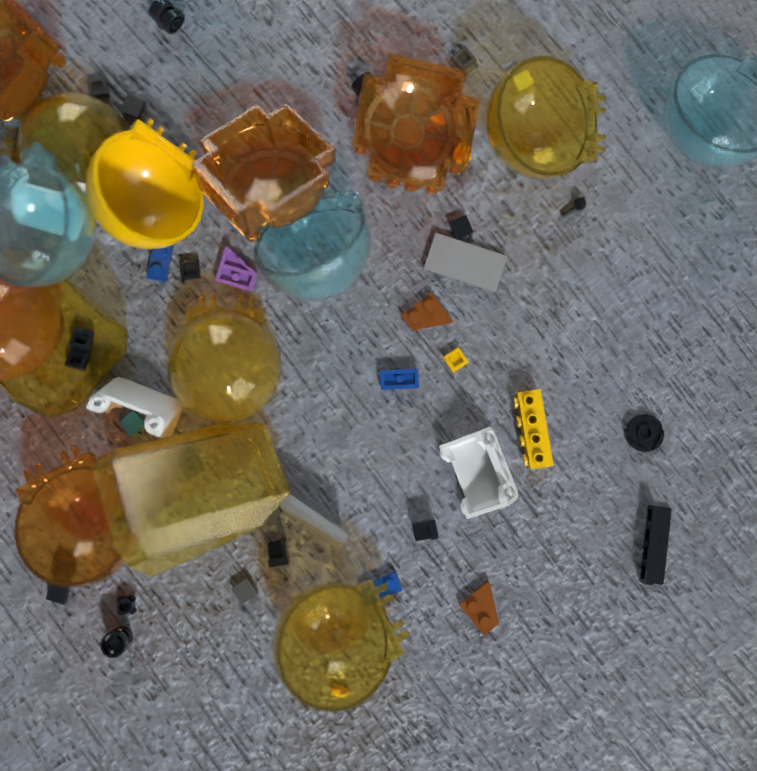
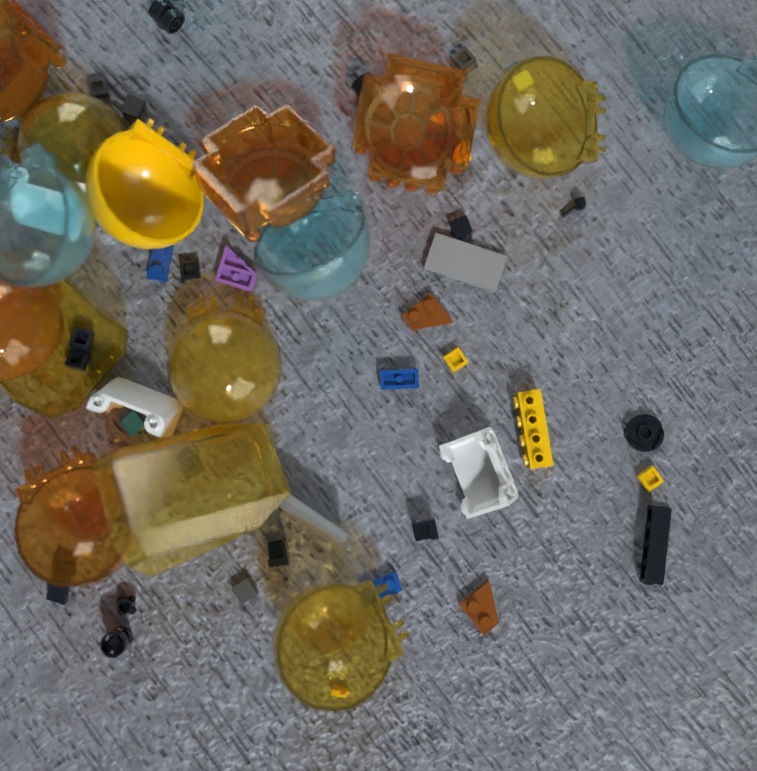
none -> yellow tile [636,465,664,492]

